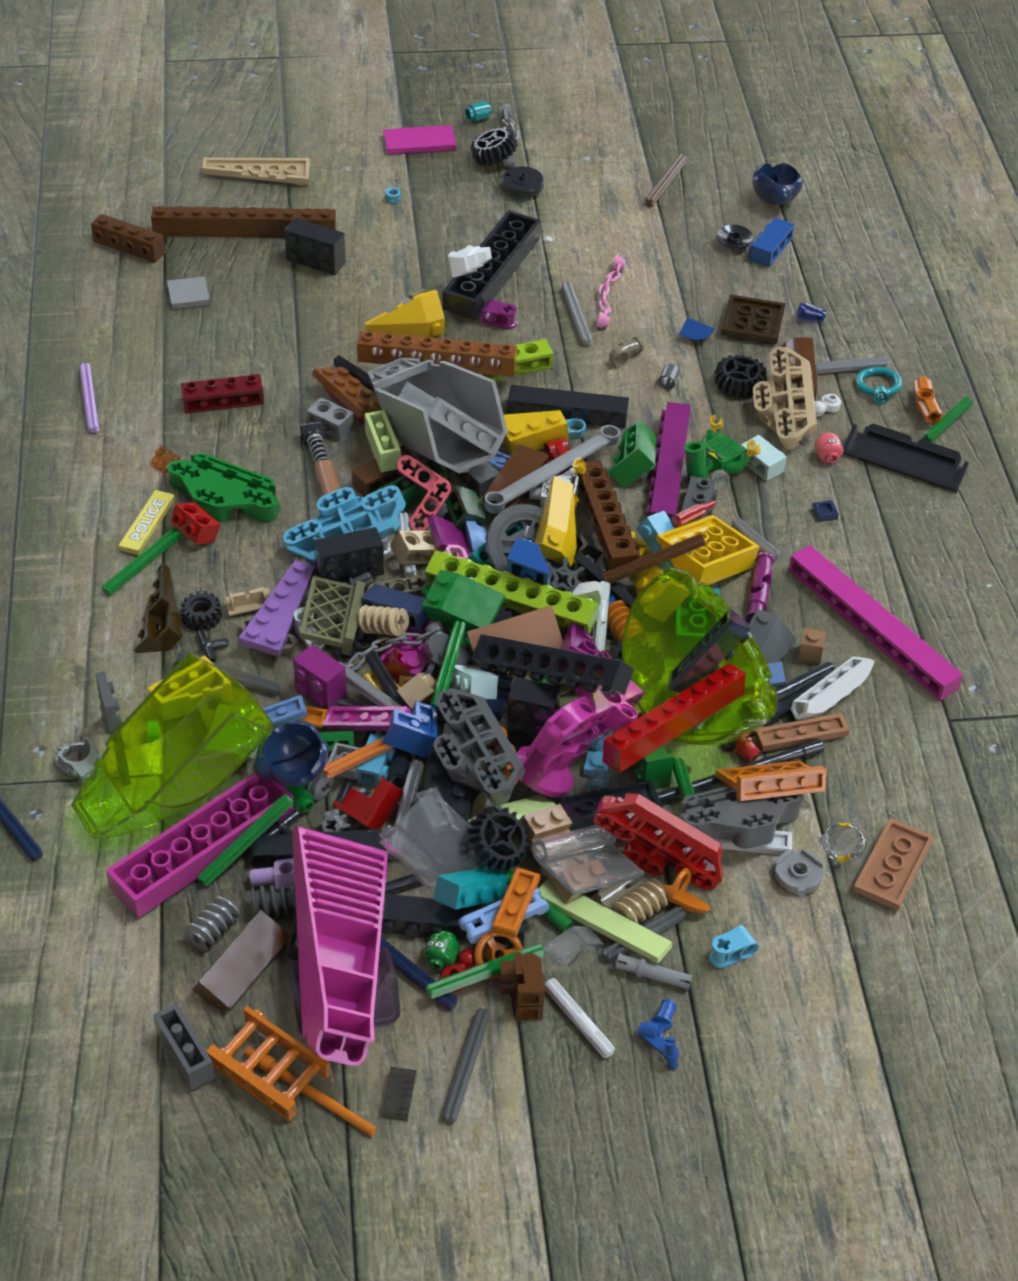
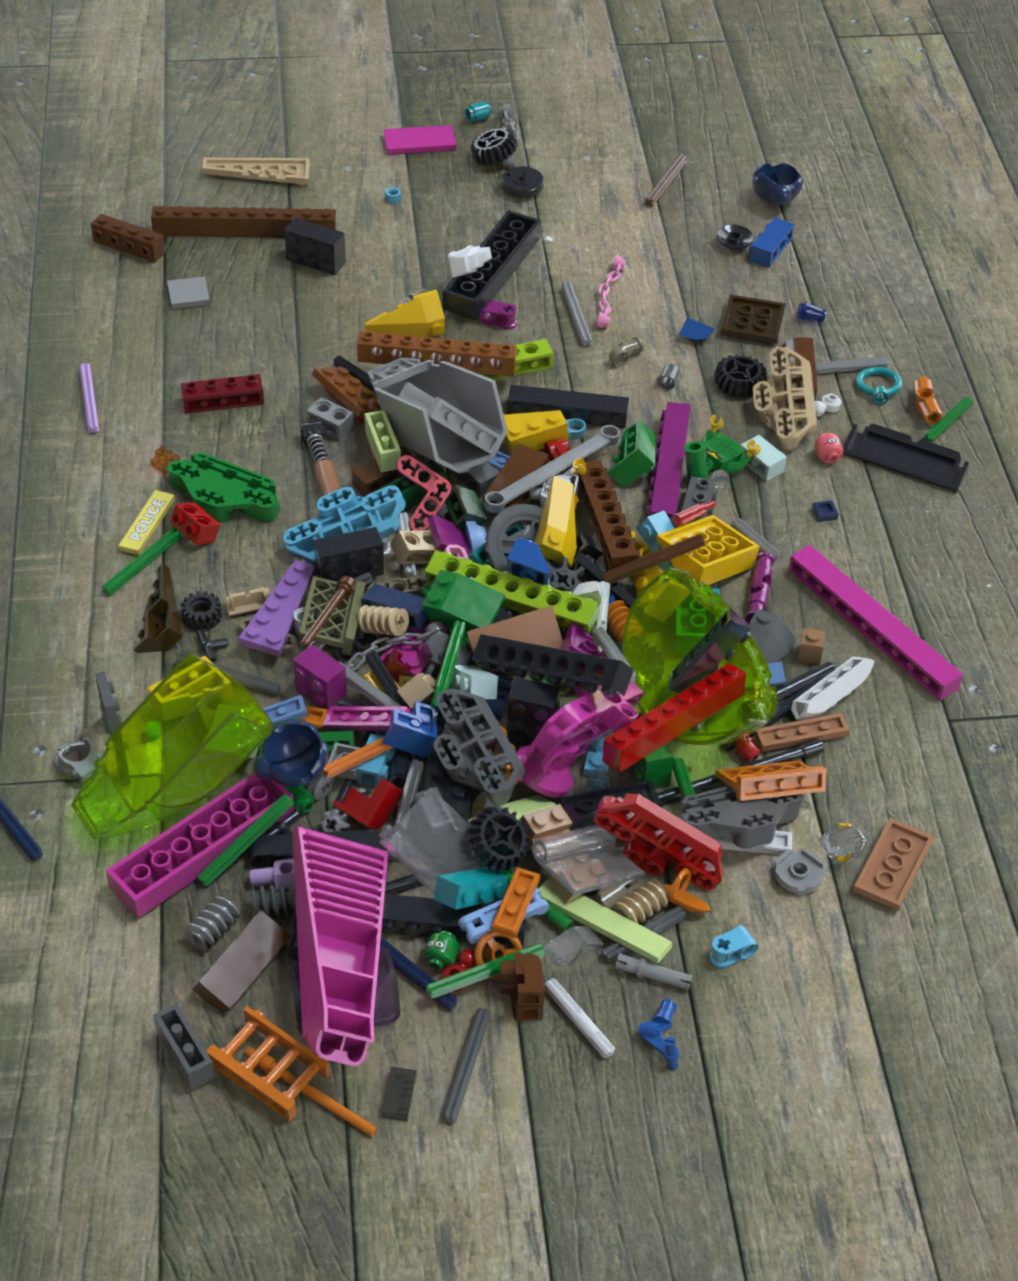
none -> reddish brown piece [300,576,356,648]
none -> light grey axle [592,626,637,683]

